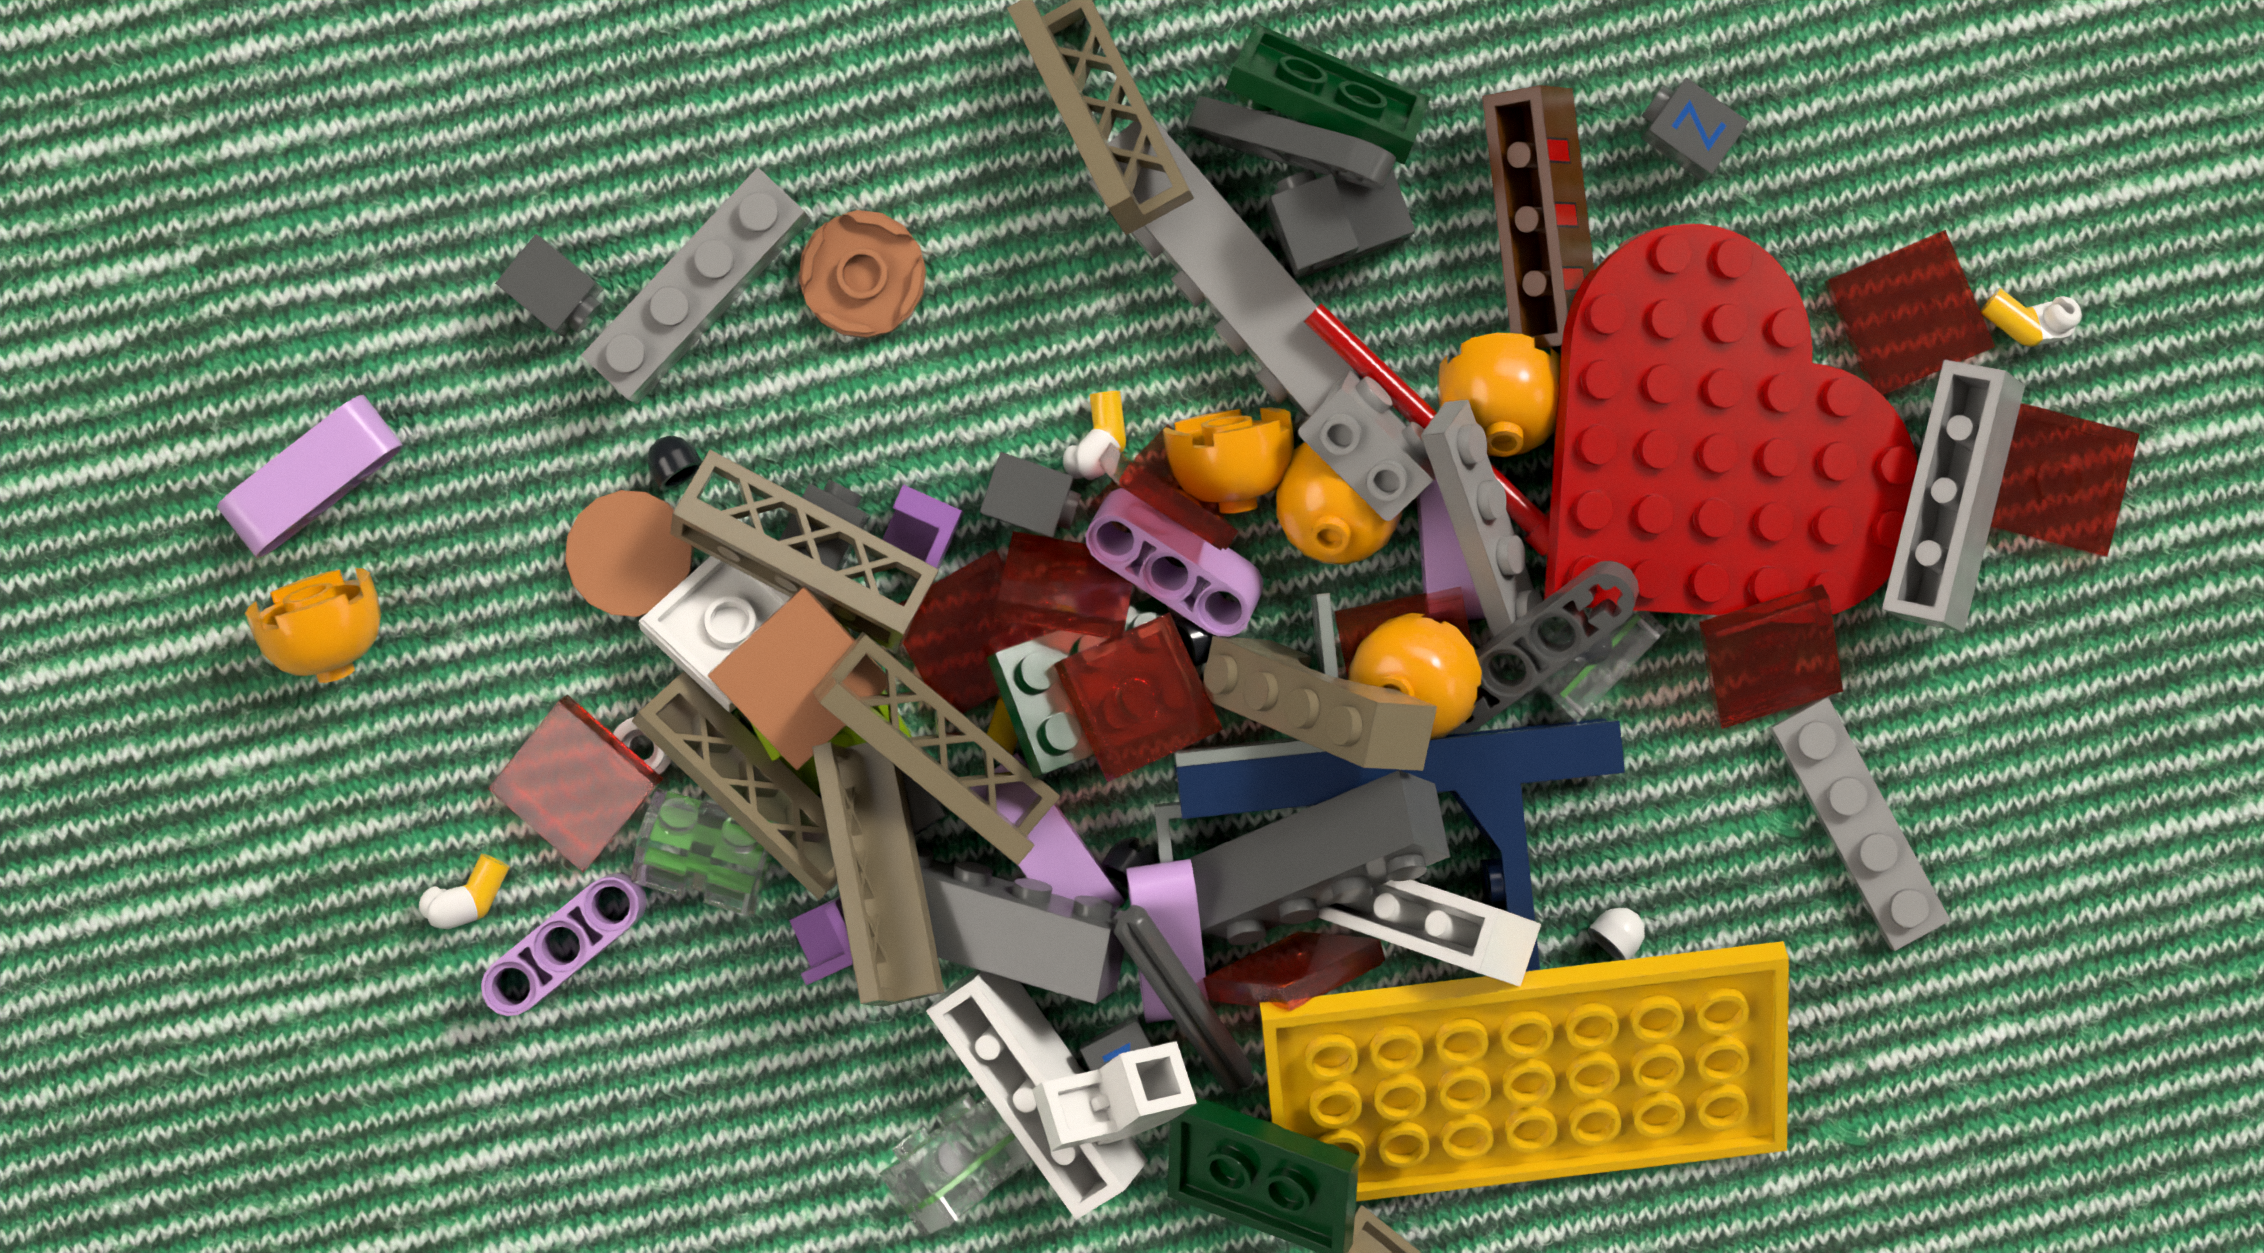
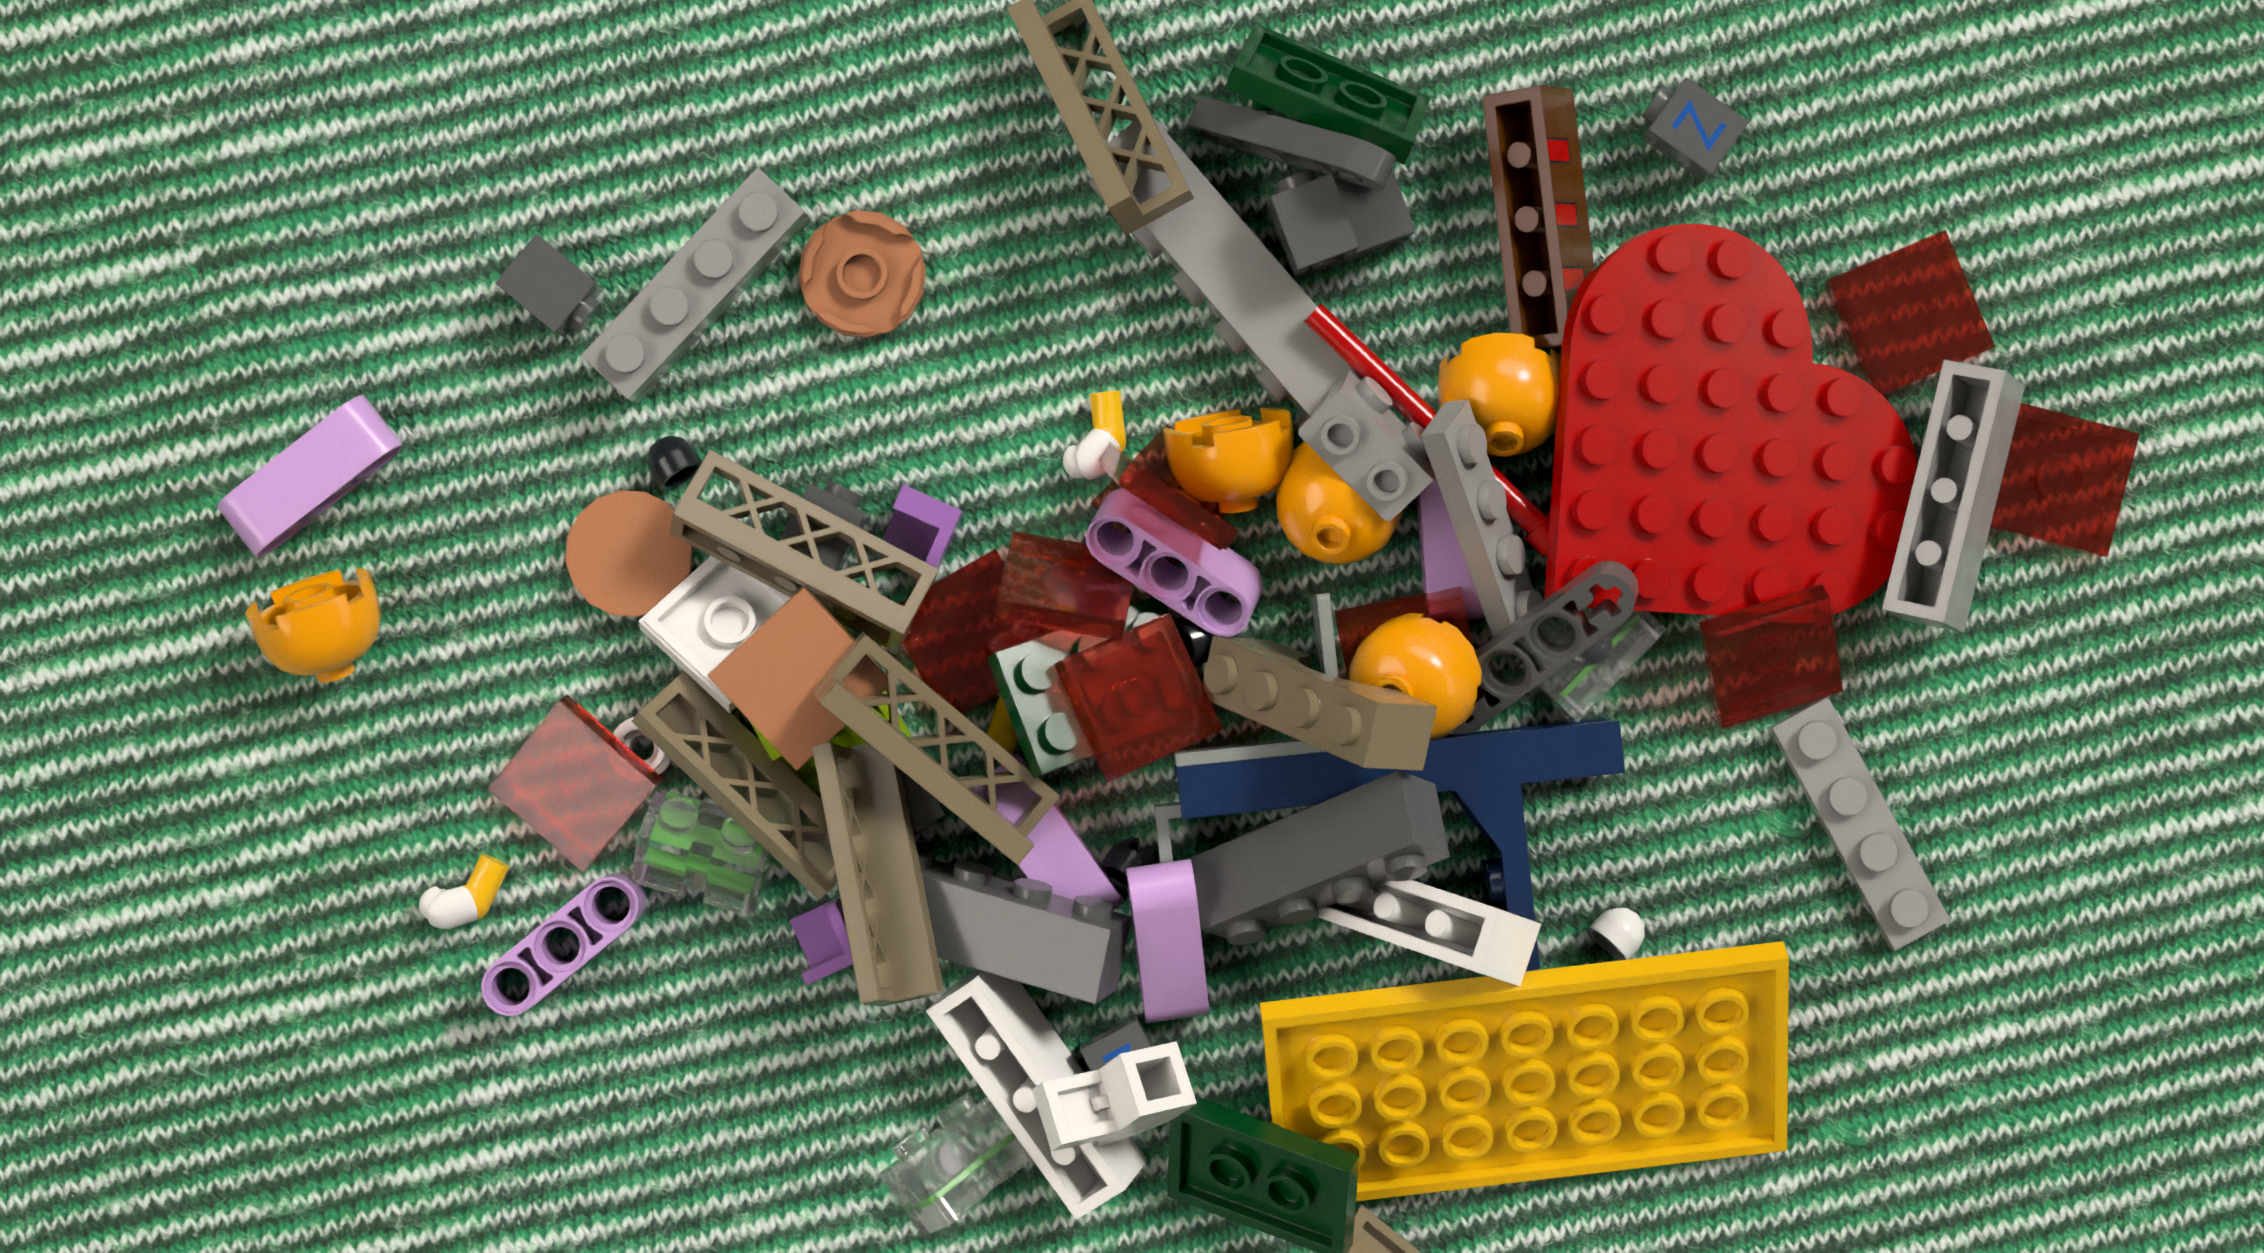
dark grey brick [980,452,1082,539] -> none
dark grey axle [1113,905,1254,1094] -> none
clear red tile [1203,931,1386,1011] -> none
arm [1980,288,2082,347] -> none

